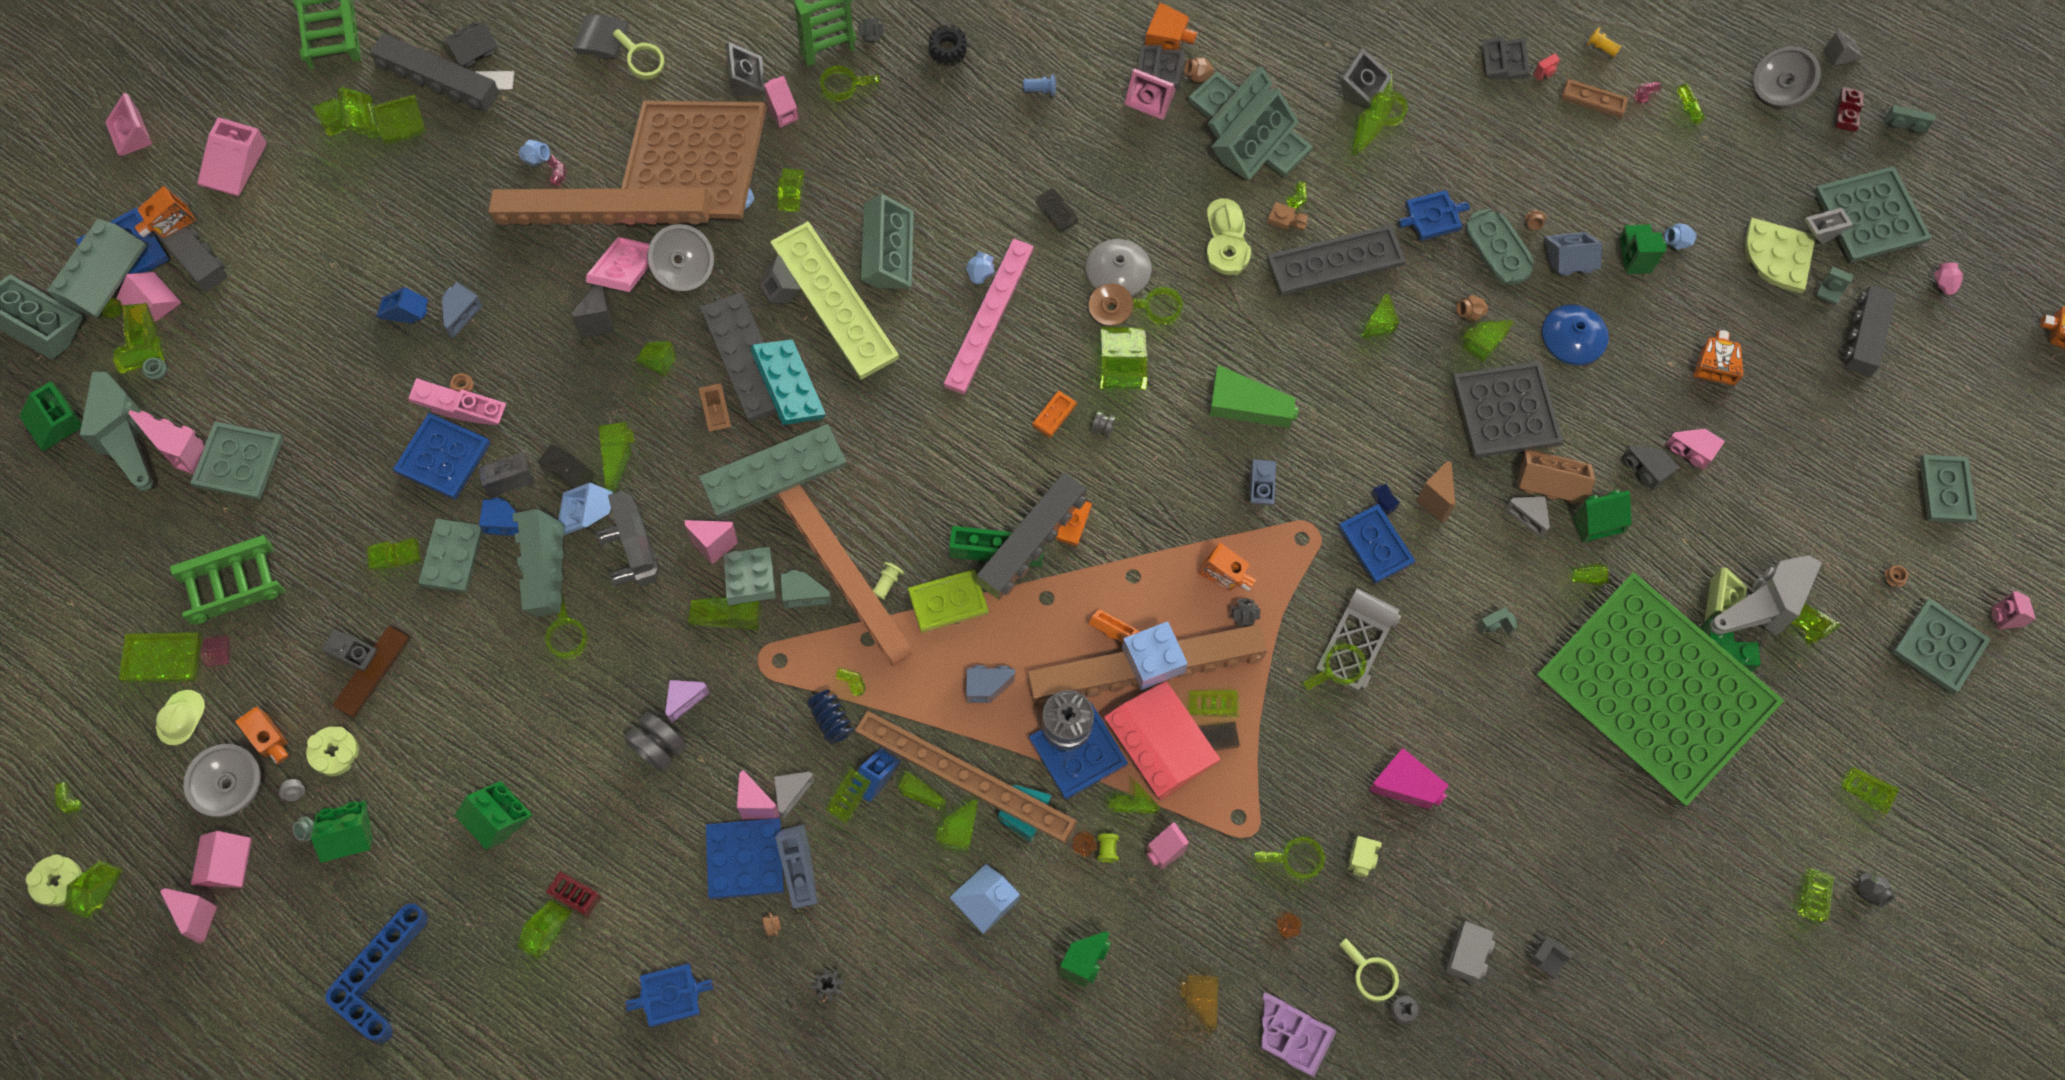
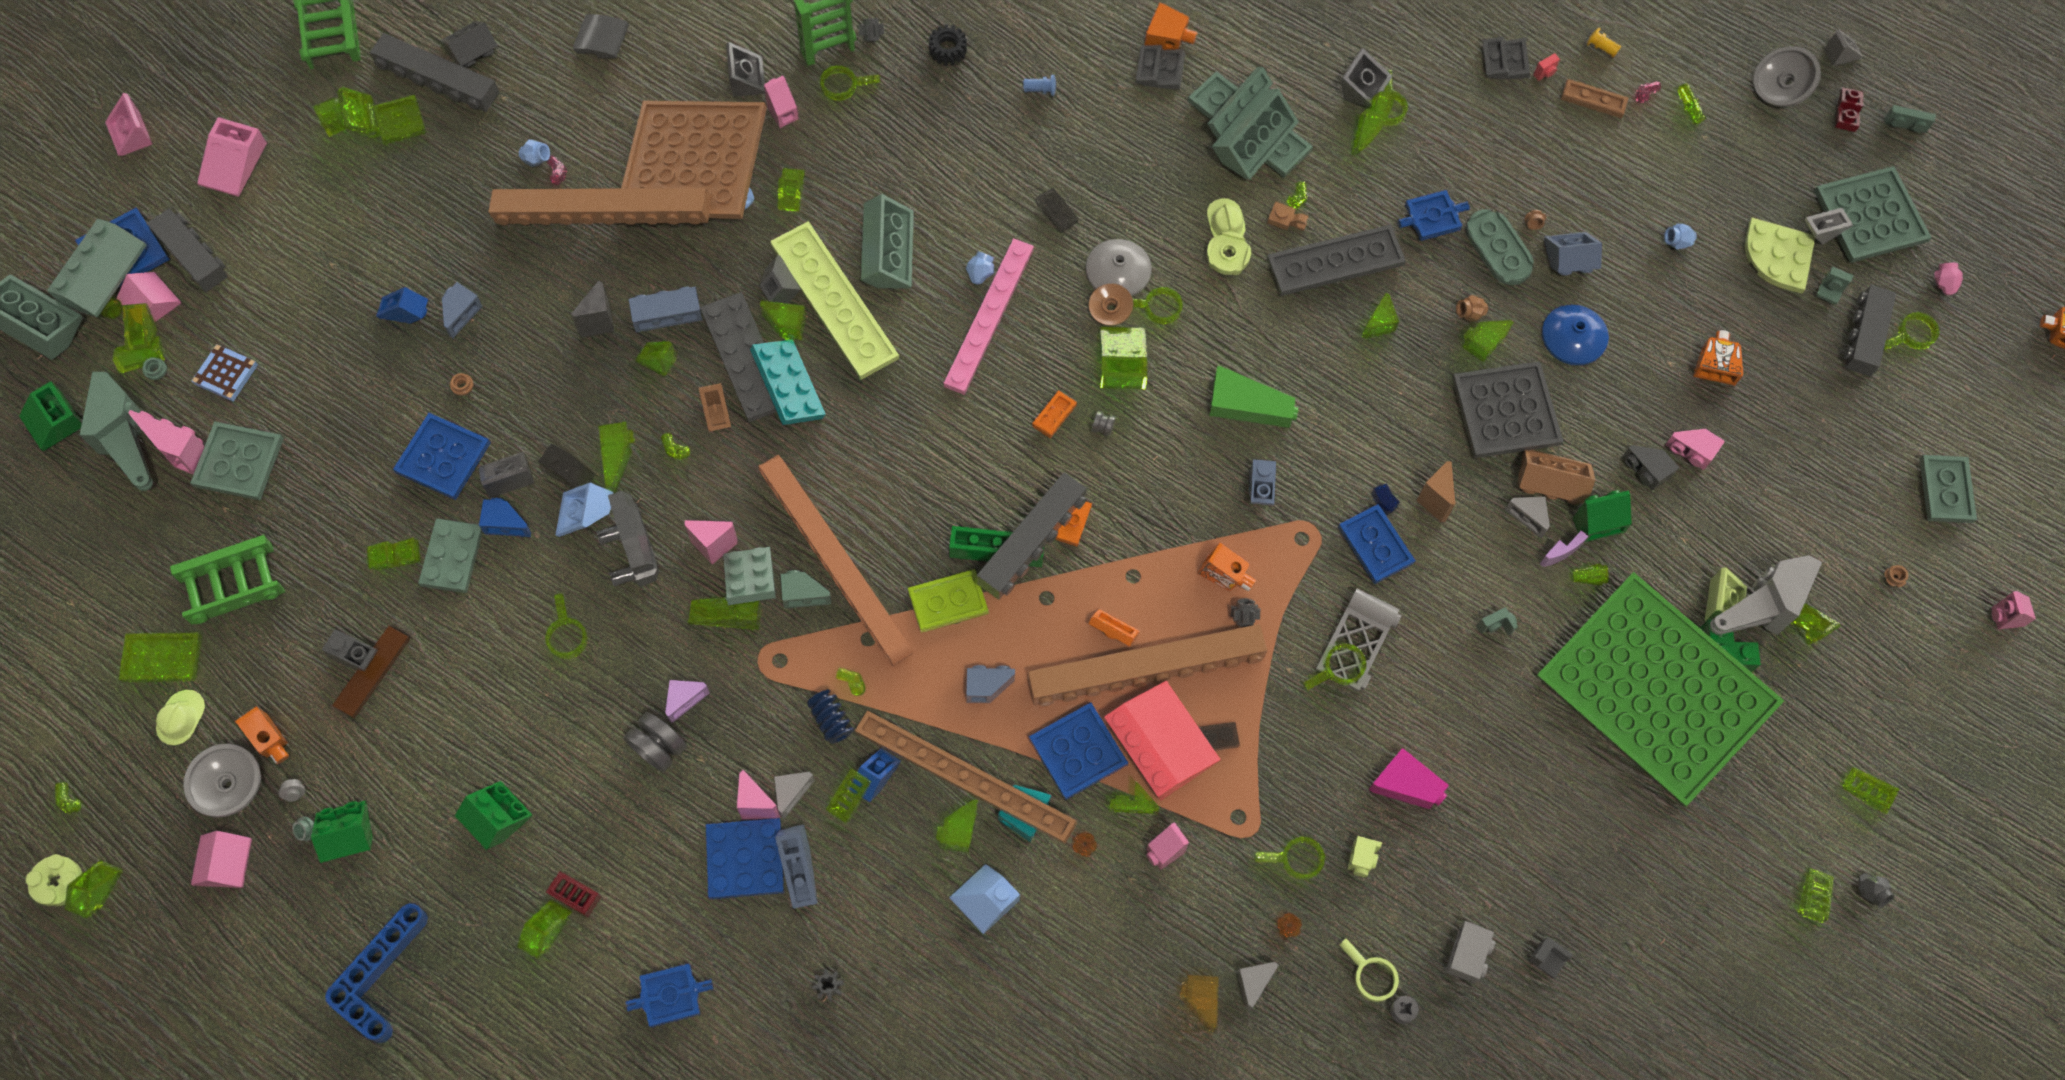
orange torso [134,186,196,238] -> none
bright pink slope [160,888,217,944] -> none
clear pink slope [200,635,230,667] -> none
yellowish green plate [306,727,359,776] -> none
bright pink slope [408,378,506,425] -> none
white sticker [476,71,514,89] -> none
sand green wedge [513,509,565,617] -> none
bright pink tile [586,237,649,292] -> none
yellowish green piece [613,29,664,80] -> none
light grey dish [647,224,714,291] -> none
sand green plate [699,424,847,519] -> none
medium nougat plate [762,912,781,937] -> none
yellowish green pin [872,562,904,600] -> none
clear neon green slope [899,771,946,811] -> none
flat silver wheel [1041,690,1094,751] -> none
green slope [1059,931,1111,988] -> none
lime bush [1097,834,1119,863] -> none
light blue brick [1122,621,1188,690] -> none
bright pink slope [1124,69,1176,120] -> none
medium nougat rock [1184,57,1215,83] -> none
clear neon green slope [1189,690,1240,717] -> none
lavender slope [1262,992,1336,1077] -> none
green brick [1619,224,1667,274] -> none
sand green plate [1892,598,1991,695] -> none
none -> tile [192,344,258,402]
none -> sand blue brick [629,287,702,332]
none -> clear neon green arm [661,433,690,459]
none -> clear neon green slope [760,300,807,340]
none -> light grey slope [1237,962,1278,1011]
none -> lavender slope [1540,531,1588,567]
none -> clear neon green piece [1884,312,1940,350]

